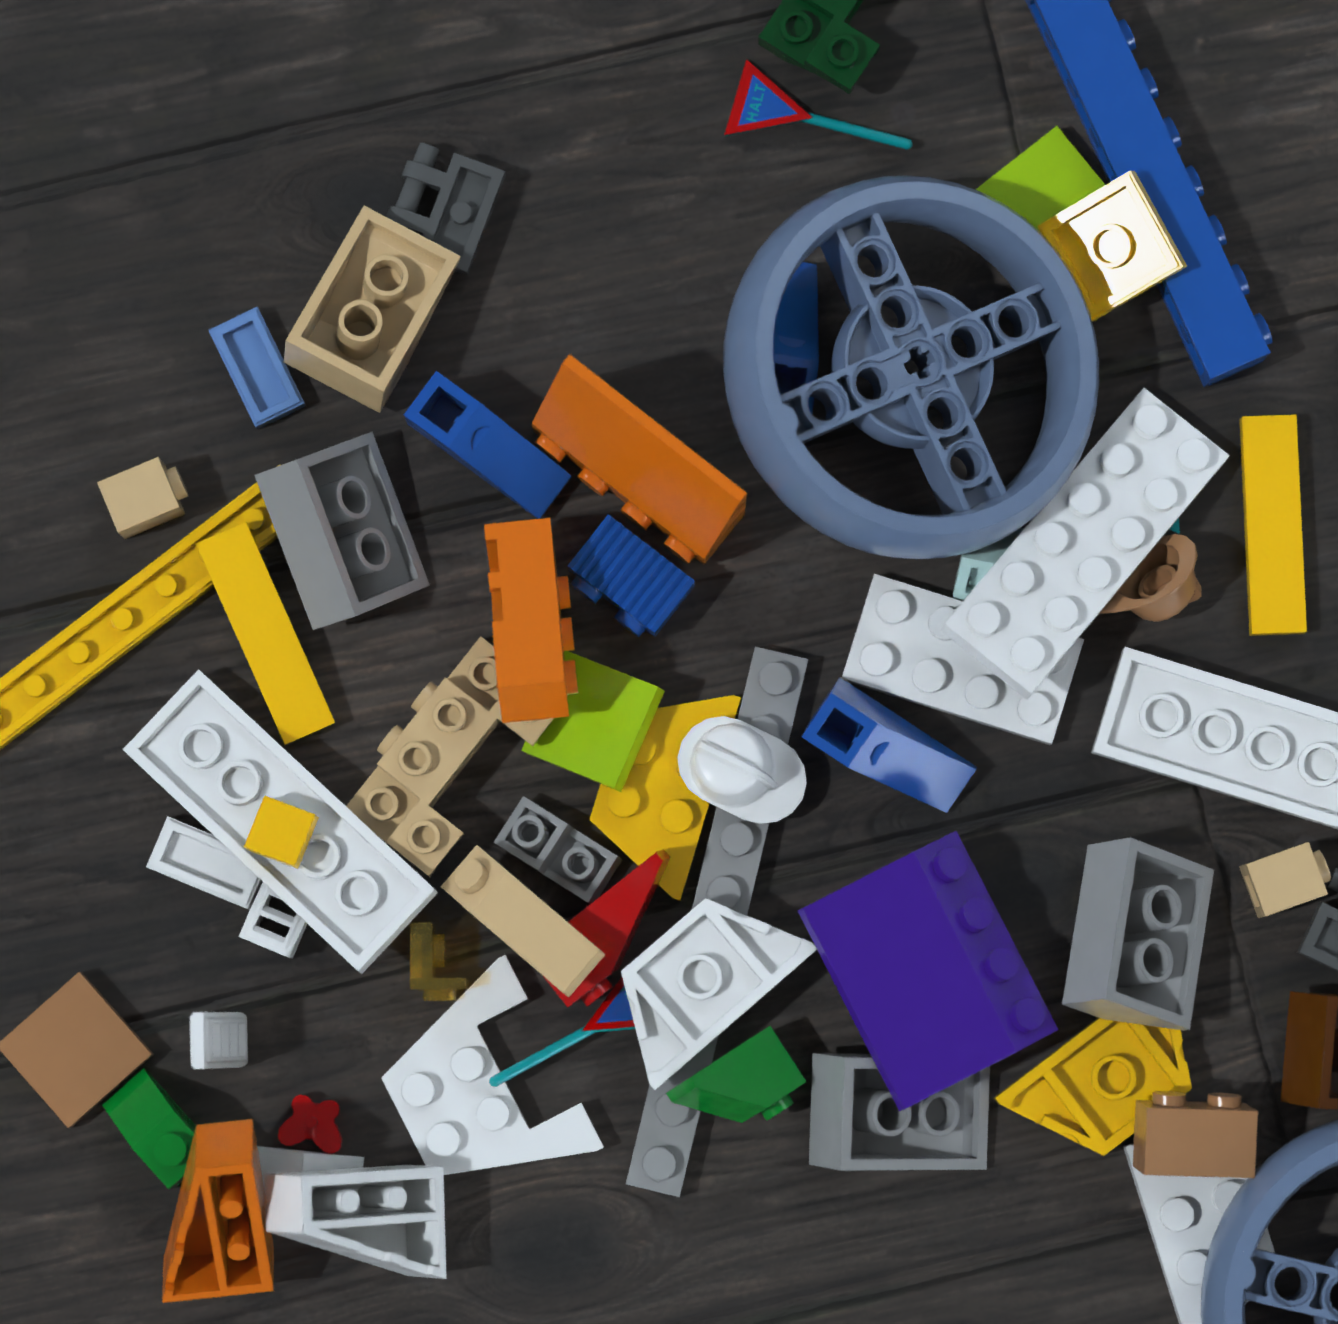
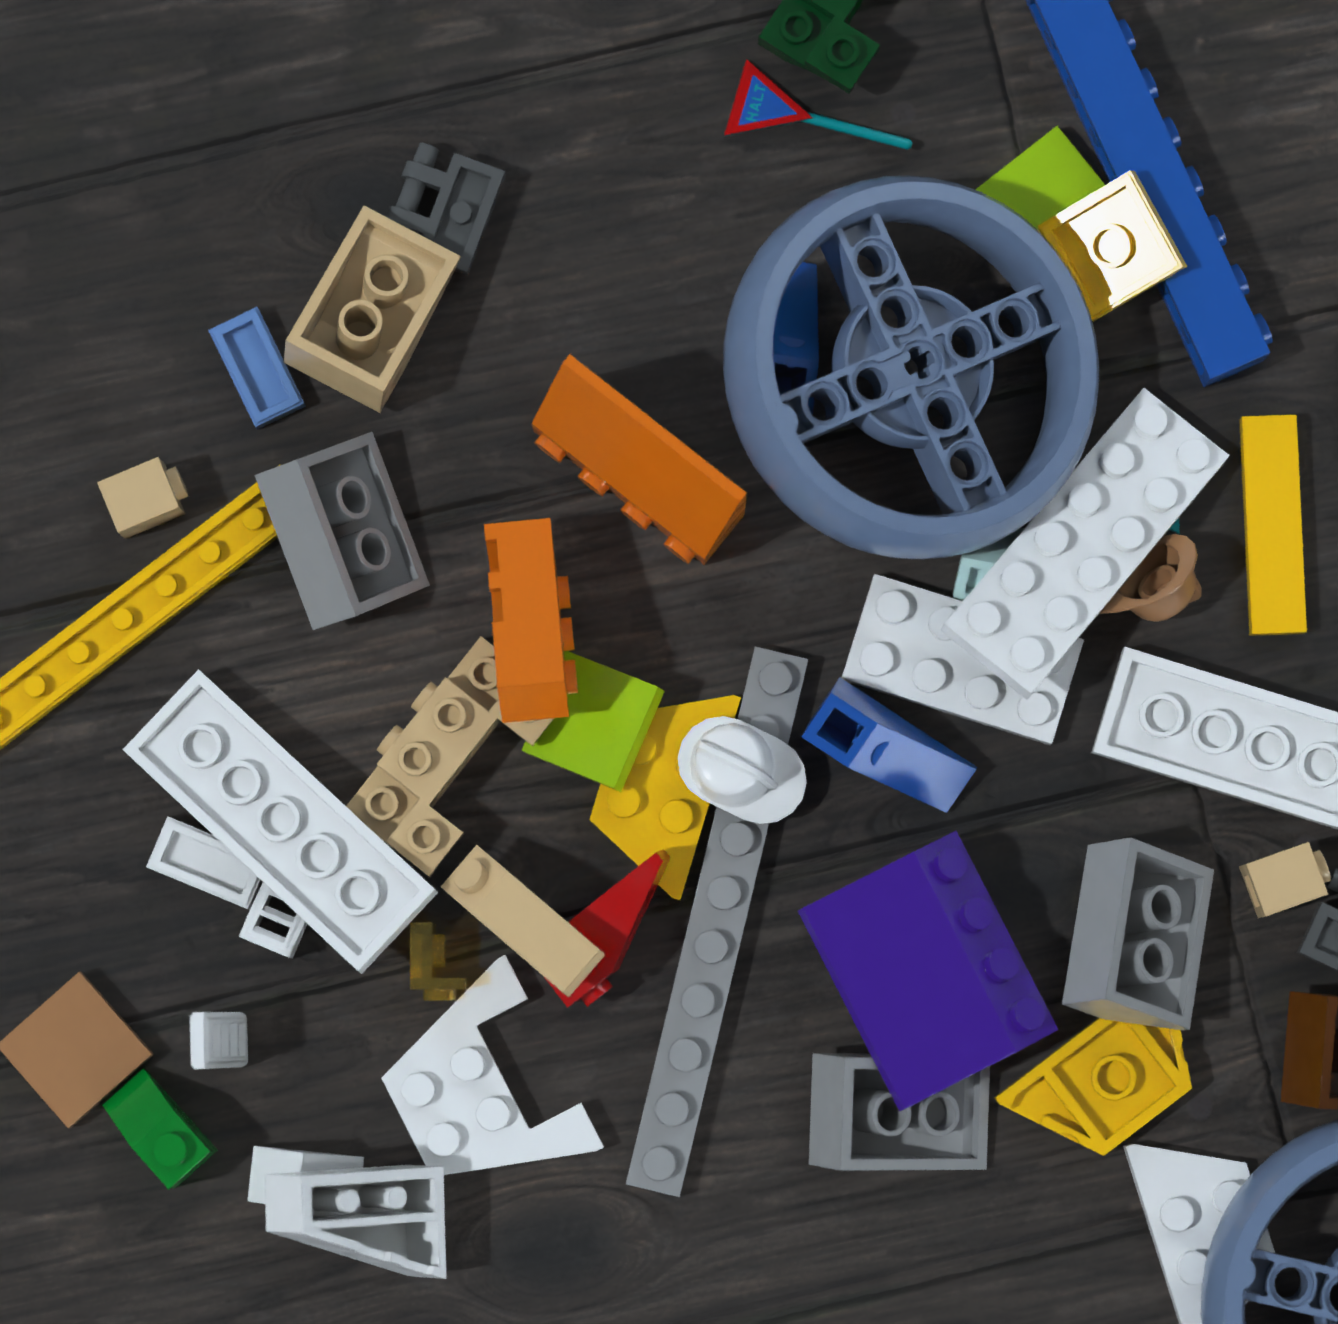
orange wedge [162,1119,274,1303] -> none
yellow tile [195,521,335,745] -> none
yellow tile [244,795,319,869] -> none
red piece [277,1094,343,1154] -> none
blue slope [404,371,572,519] -> none
piece [489,977,635,1087] -> none
light grey slope [494,796,622,904] -> none
blue brick [567,514,695,637] -> none
white wing [621,898,817,1090] -> none
green slope [666,1026,806,1123] -> none
medium nougat brick [1133,1091,1258,1178] -> none

